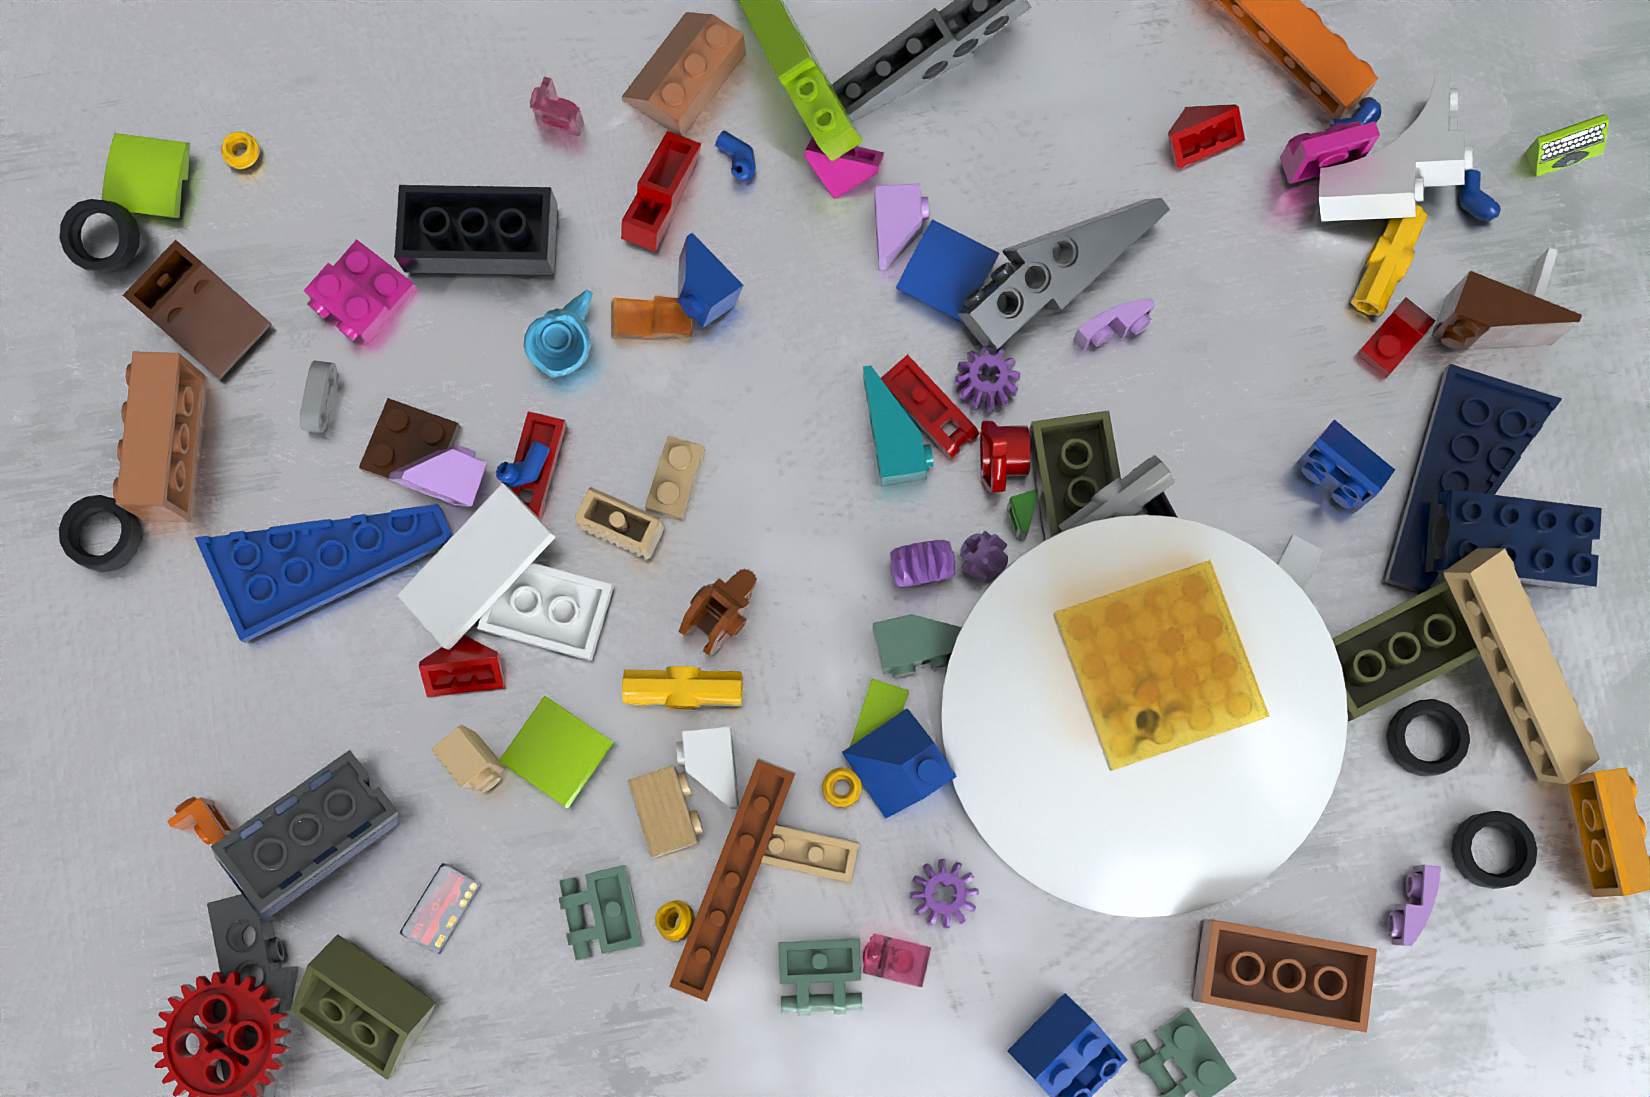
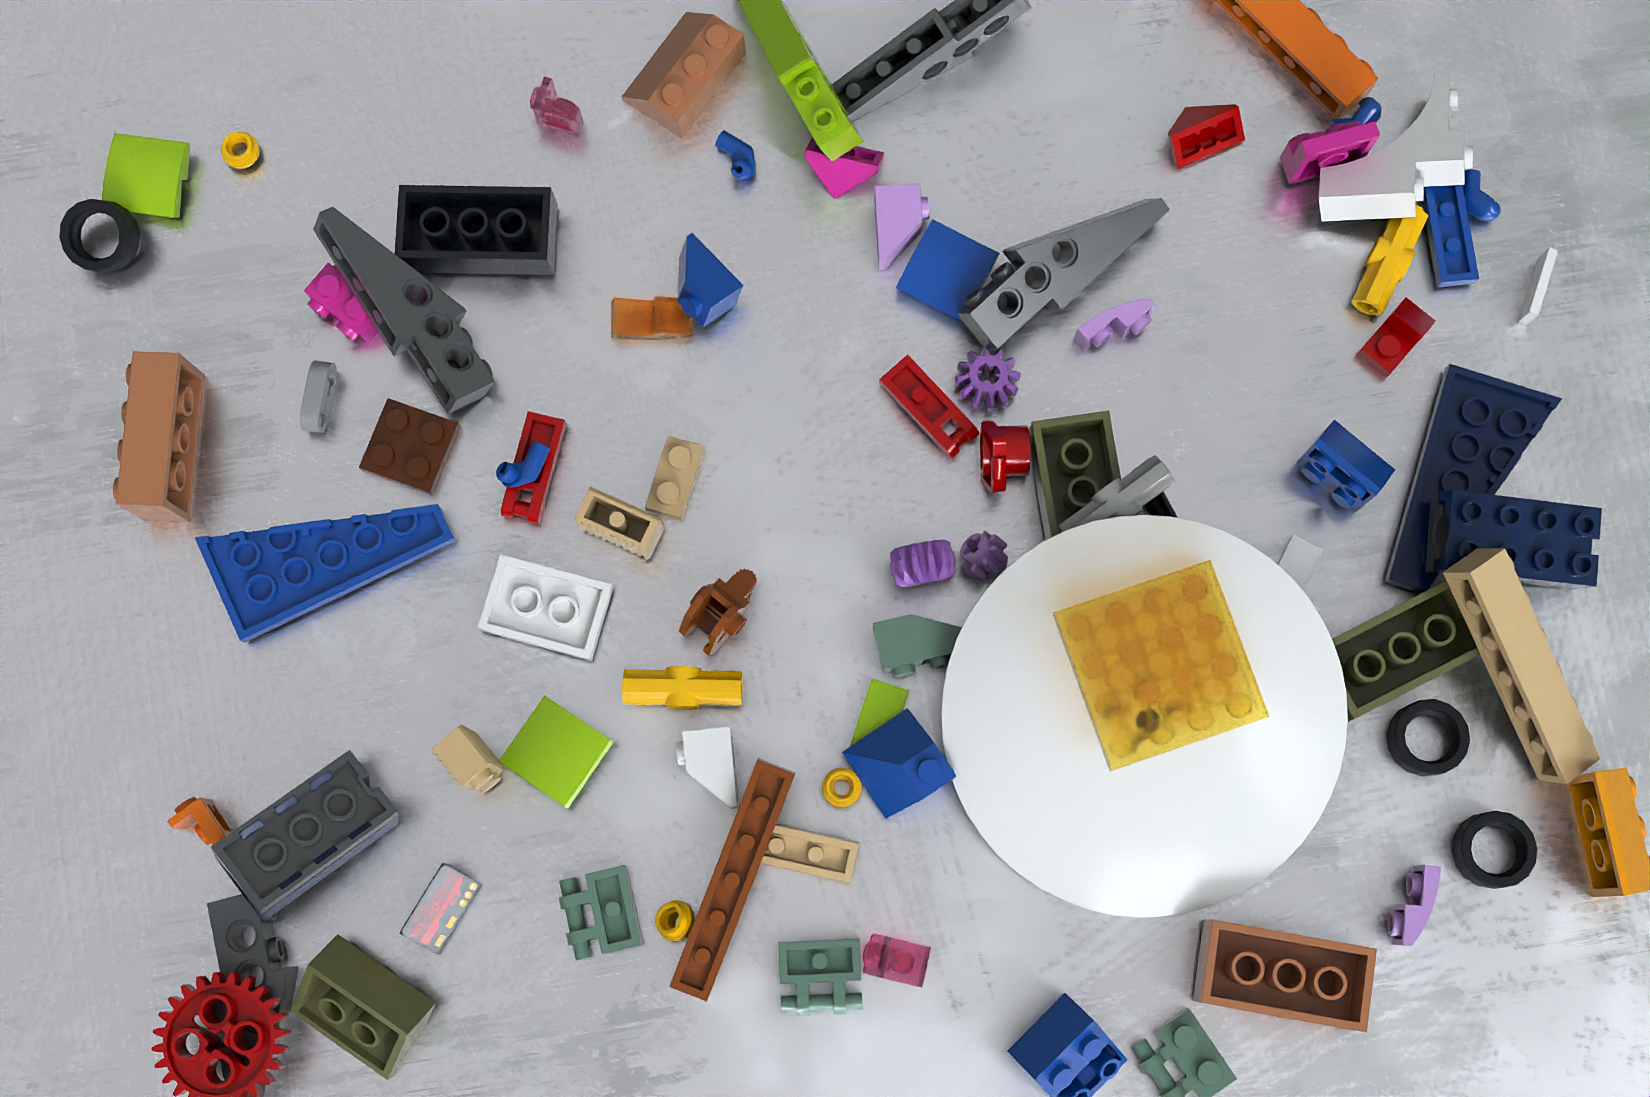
black tyre [59,495,142,572] -> none
reddish brown slope [122,239,272,379] -> none
lavender slope [388,445,487,507] -> none
white tile [397,483,556,650] -> none
red slope [419,635,505,697] -> none
medium azure hair [523,290,593,378] -> none
red slope [621,131,701,252] -> none
tan brick [627,765,704,858] -> none
teal slope [863,365,934,486] -> none
medium lavender gear [910,859,979,928] -> none
bright green slope [1007,489,1038,541] -> none
reddish brown slope [1431,271,1582,350] -> none
slope [1524,114,1609,176] -> none
none -> dark grey brick [313,207,495,414]
none -> blue plate [1422,185,1479,288]

